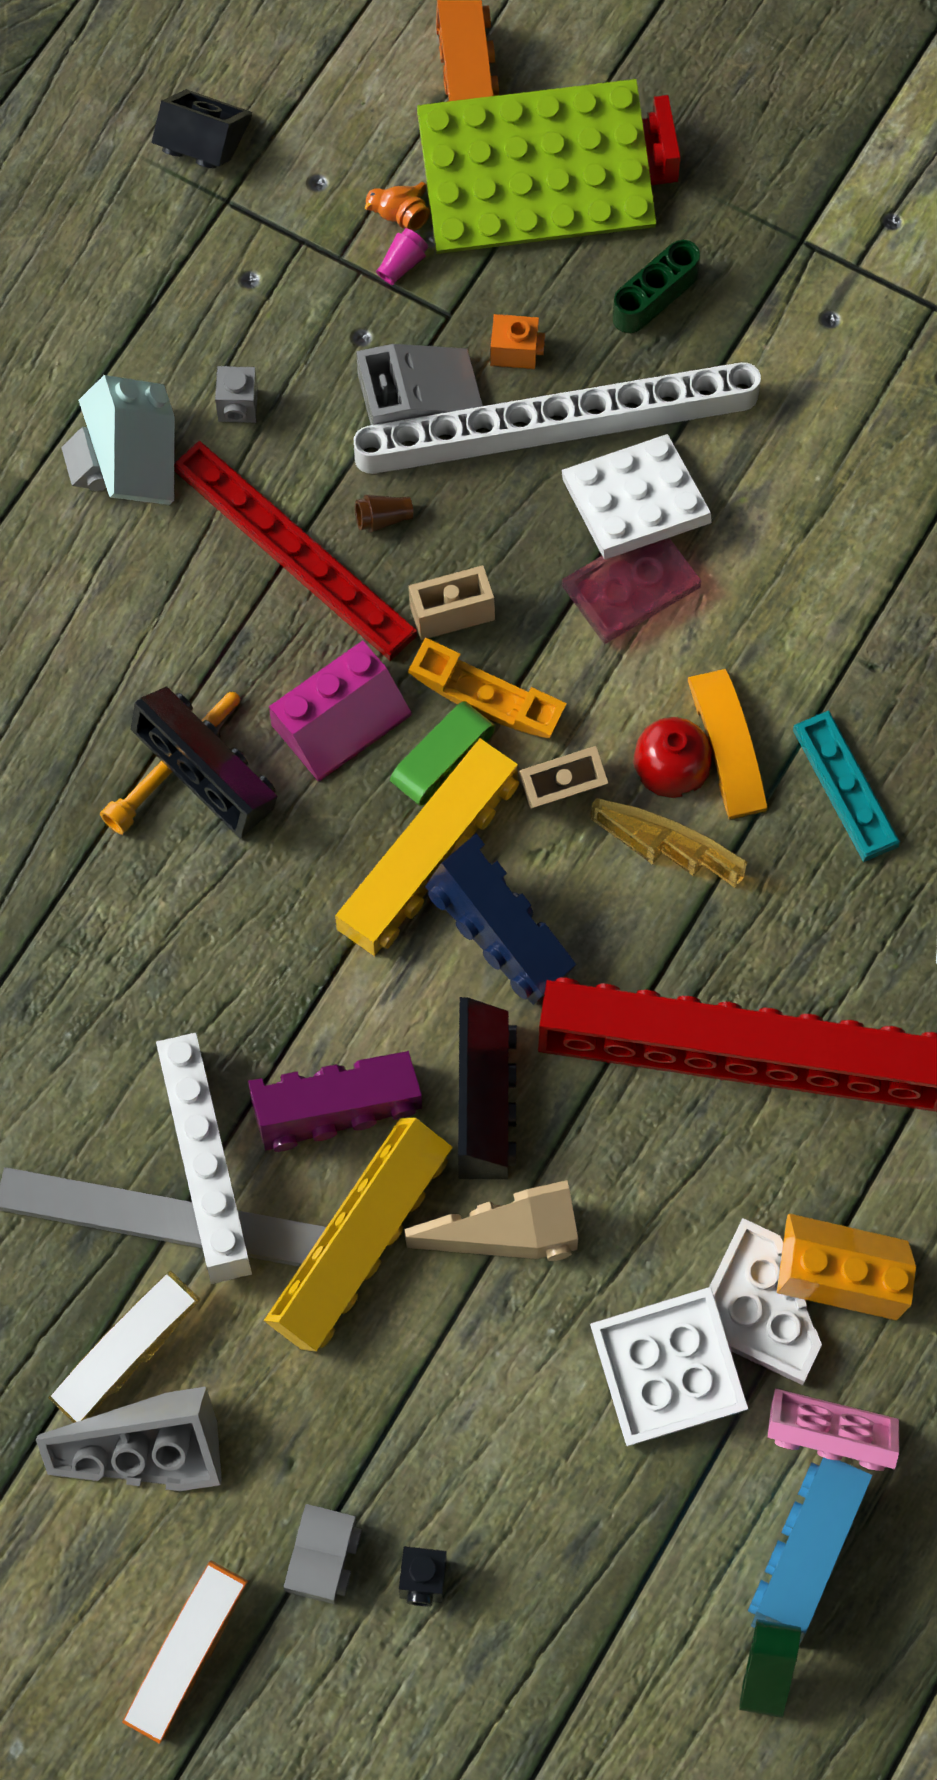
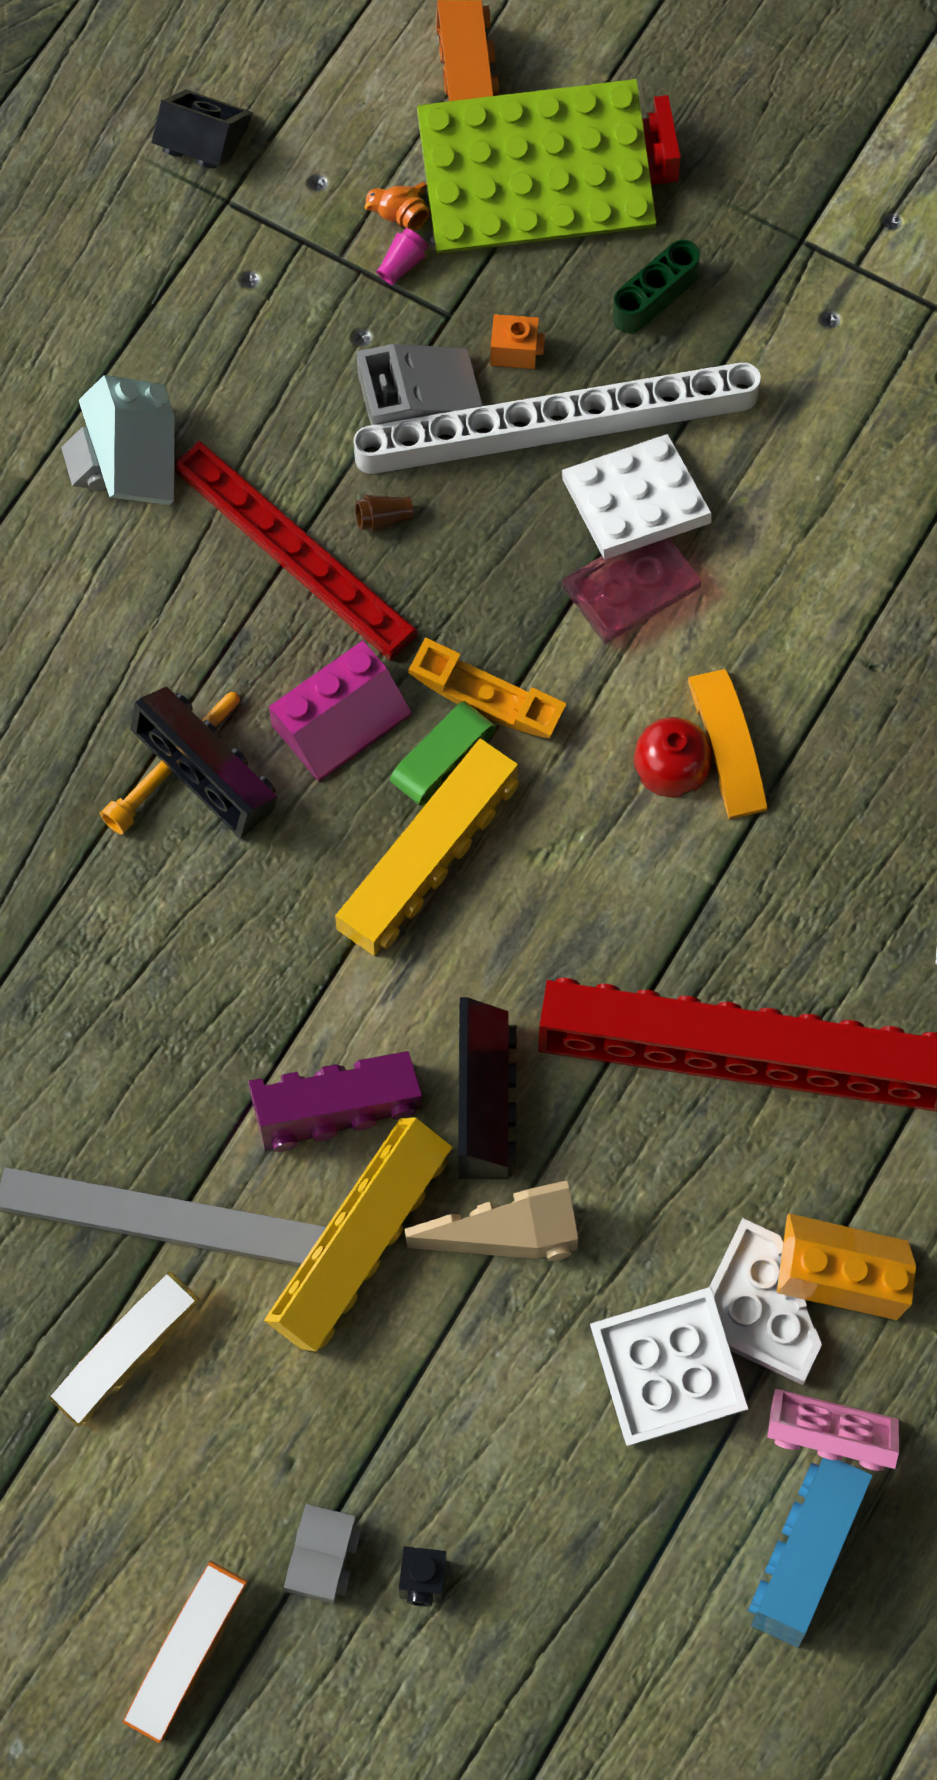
light grey wedge [36,1387,222,1491] -> none
white arch [156,1033,252,1284] -> none
light grey brick [215,366,258,423] -> none
tan brick [408,565,495,640] -> none
dark blue wedge [425,833,577,1005] -> none
tan brick [518,746,608,810] -> none
clear yellow slope [590,798,747,888] -> none
dark green beam [739,1619,801,1718] -> none
teal tile [793,710,900,862] -> none

